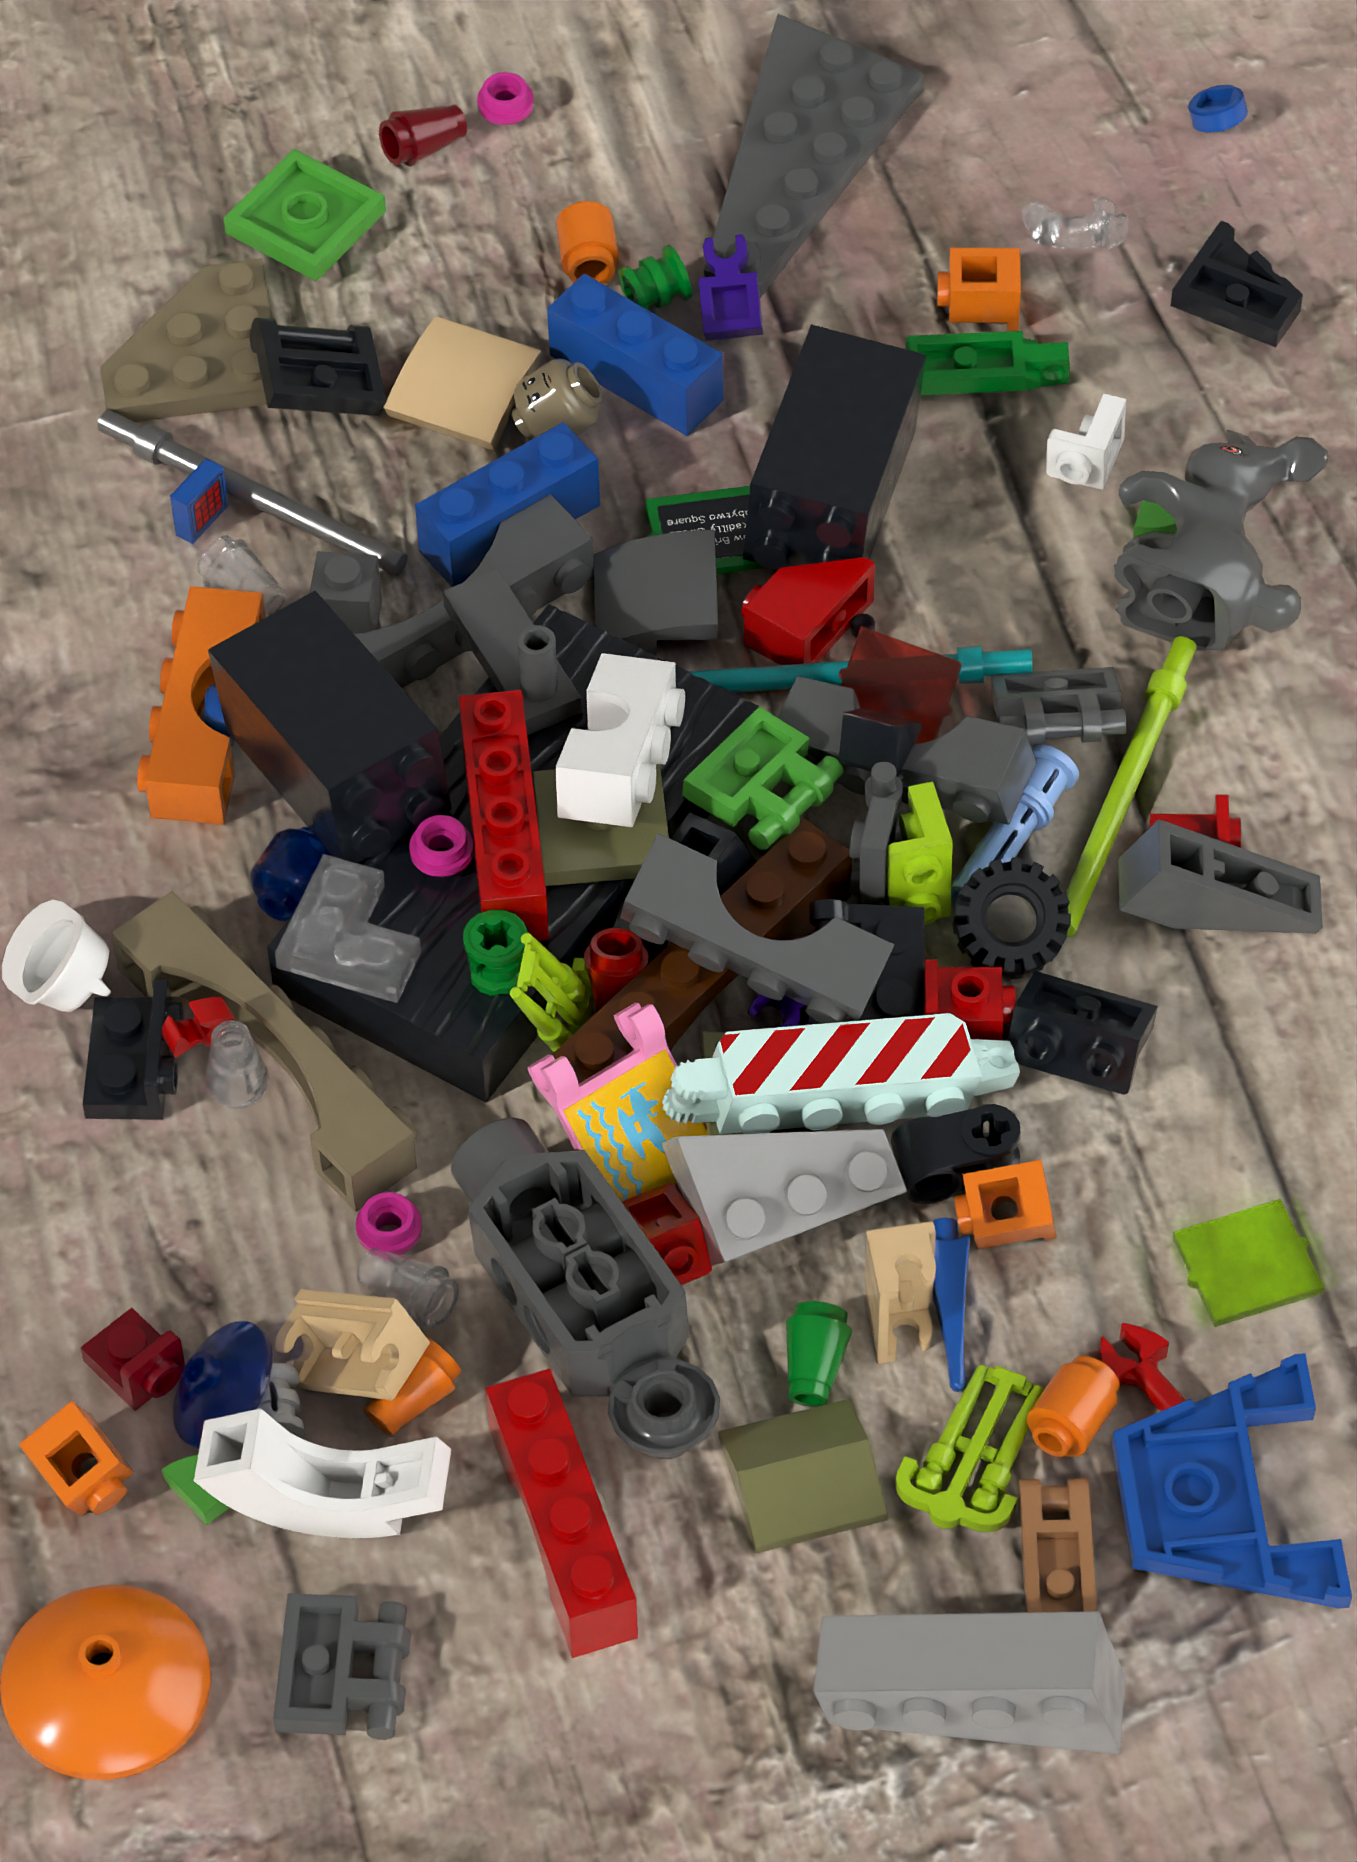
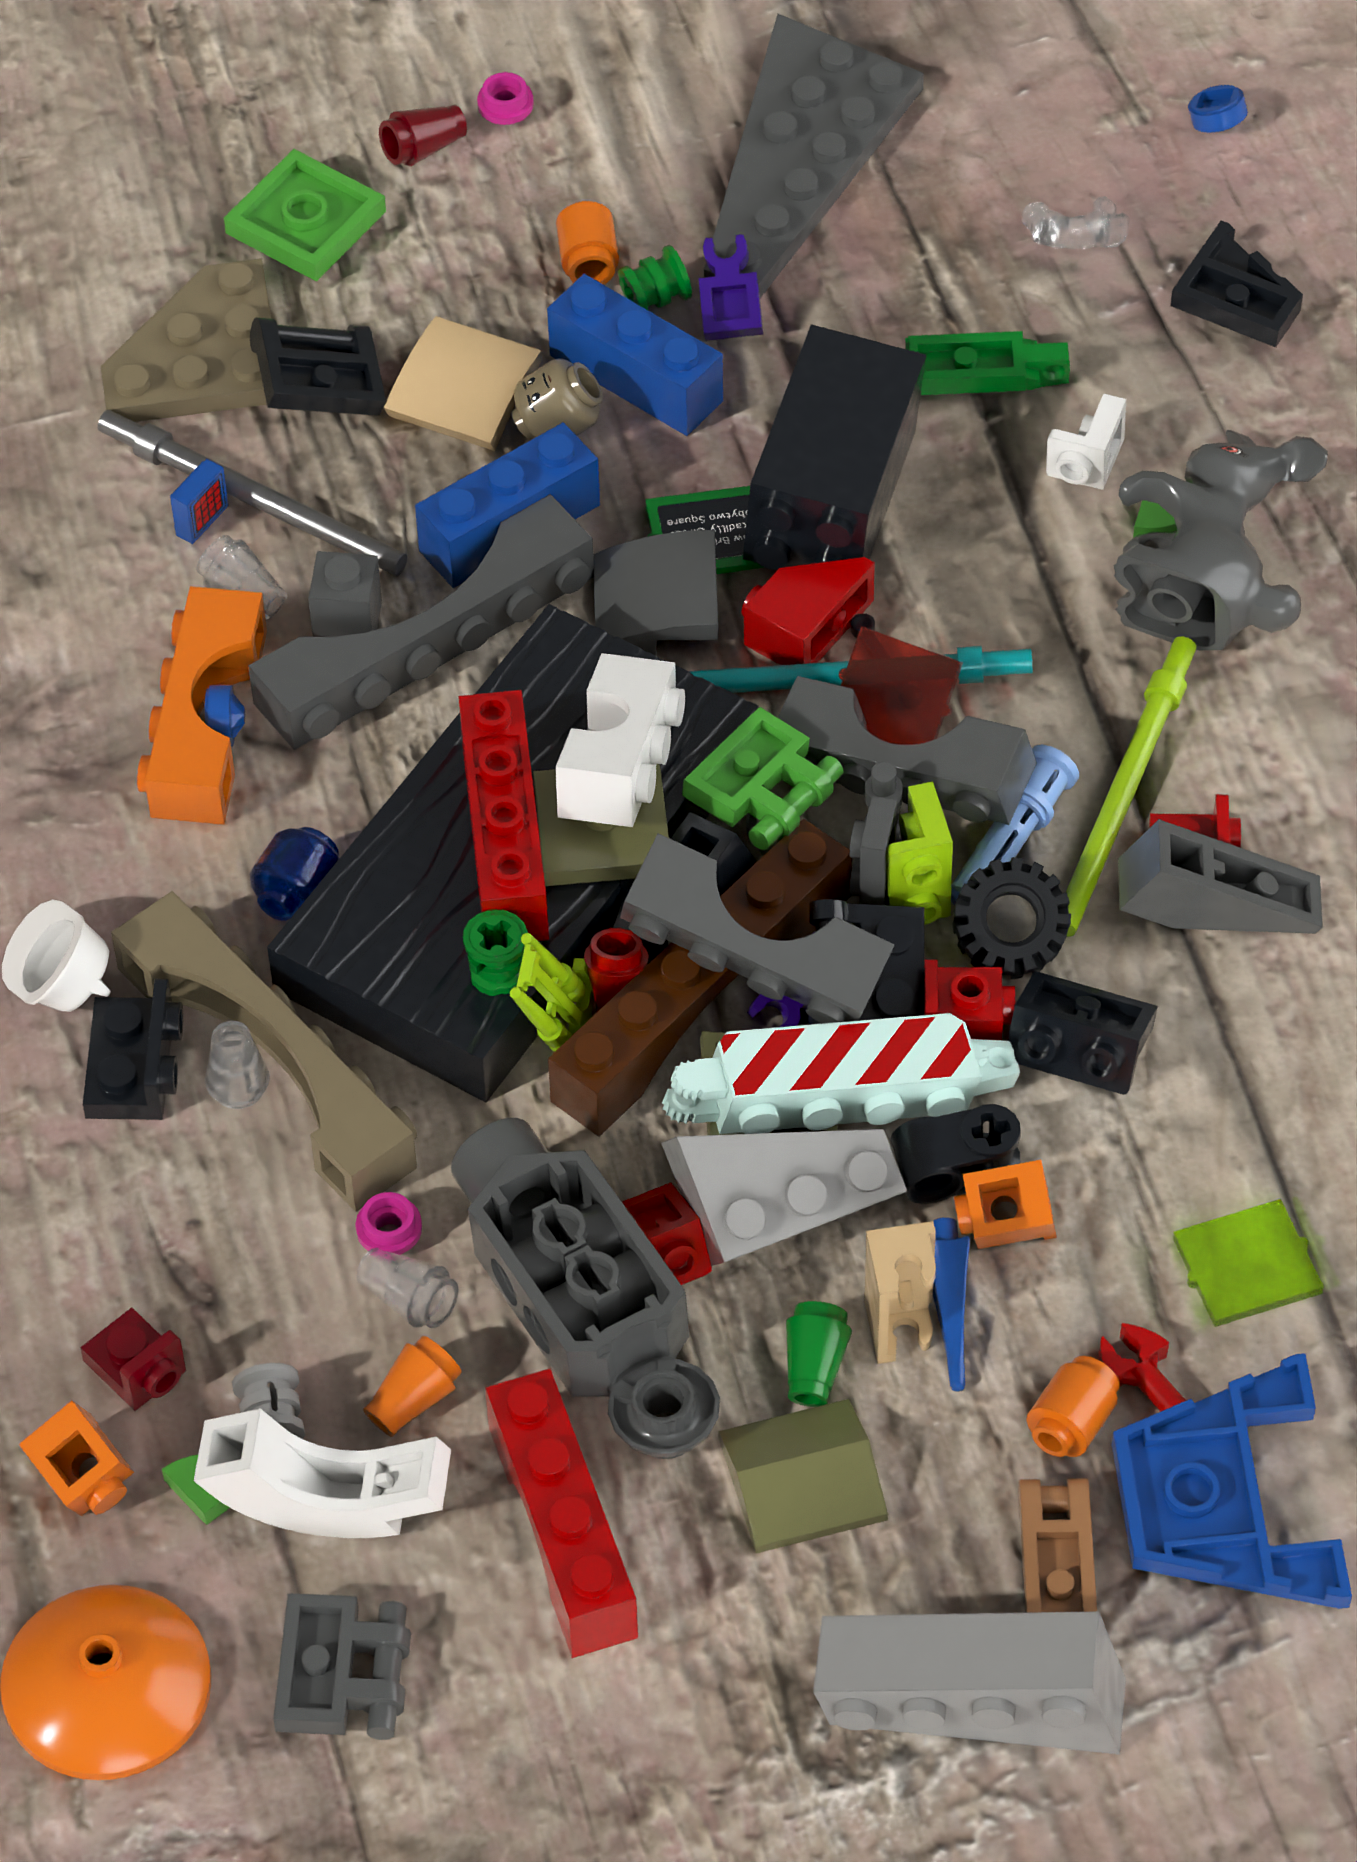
red bar [162,997,236,1058] -> none
clear blue dish [173,1321,273,1449] -> none
black brick [208,590,452,870] -> none
tan hinge [274,1289,430,1400] -> none
clear plate [275,854,421,1003] -> none
dark pink plate [409,815,474,877] -> none
dark grey piece [442,569,582,736] -> none
flag [527,1003,707,1202] -> none
black slope [839,708,922,777] -> none
lime piece [896,1365,1044,1533] -> none
orange brick [937,247,1021,331] -> none
dark grey plate [991,667,1126,746] -> none

